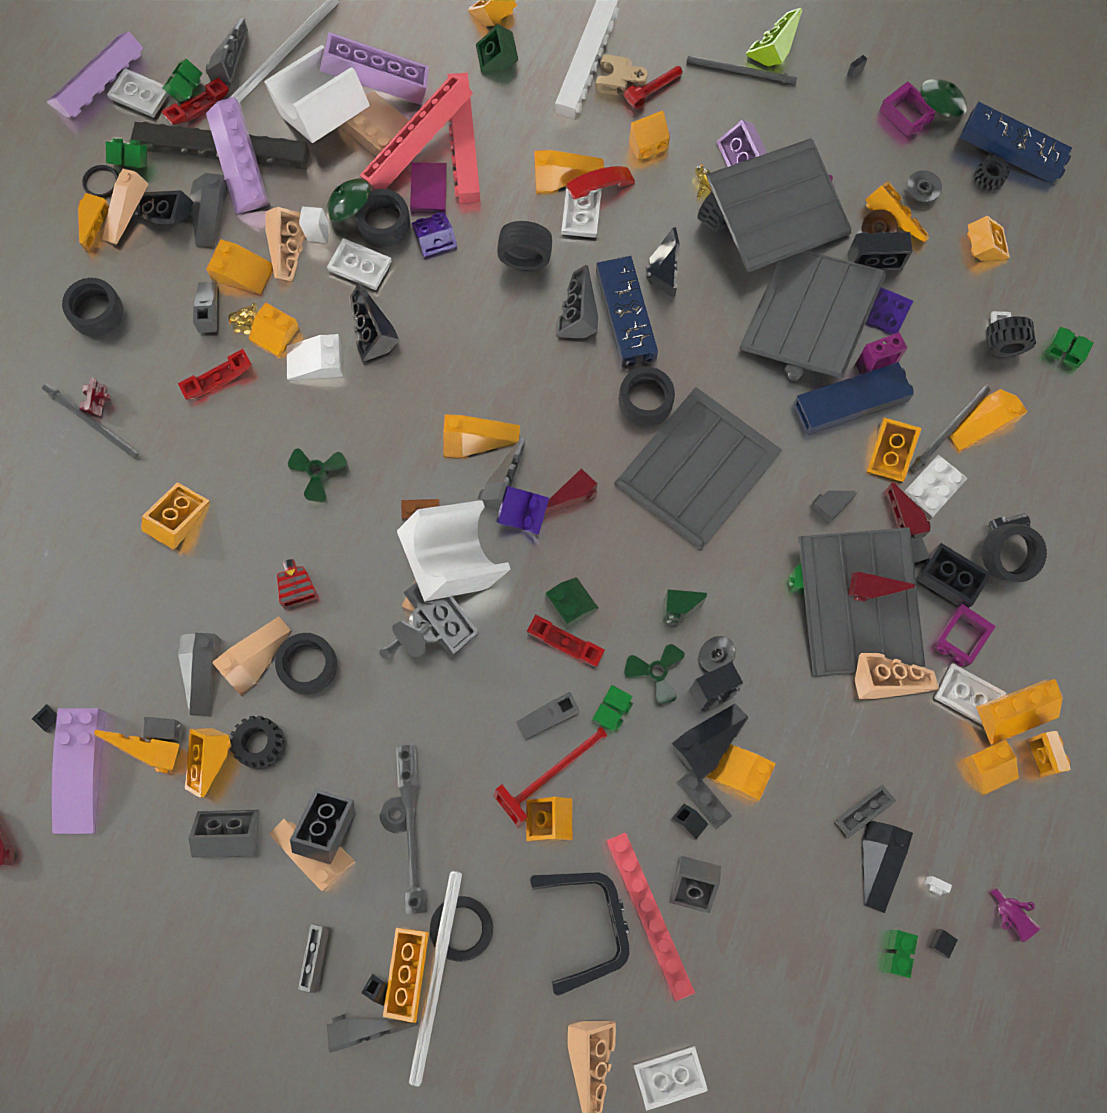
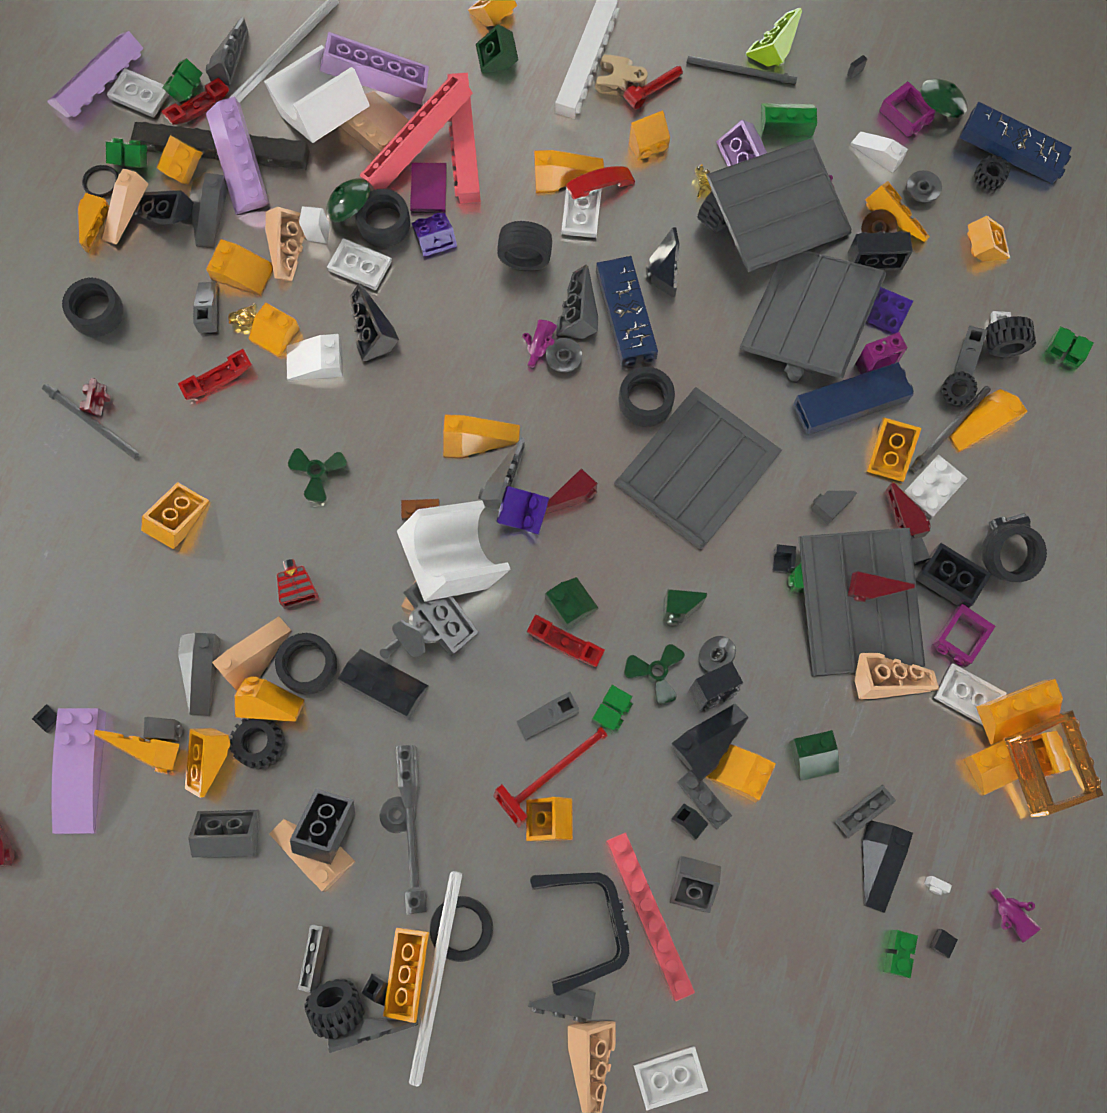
none -> light orange slope [156,135,203,185]
none -> light orange slope [234,677,305,721]
none -> black tyre [304,979,364,1039]
none -> black slope [338,649,429,720]
none -> magenta piece [522,319,557,368]
none -> dark grey slope [528,988,596,1023]
none -> dark grey dish [546,338,582,372]
none -> green slope [761,103,818,136]
none -> black panel [773,544,796,573]
none -> dark green slope [789,730,839,781]
none -> white slope [850,132,908,173]
none -> black tyre [942,371,978,406]
none -> dark grey slope [954,326,987,387]
none -> clear orange windscreen [1004,710,1103,817]

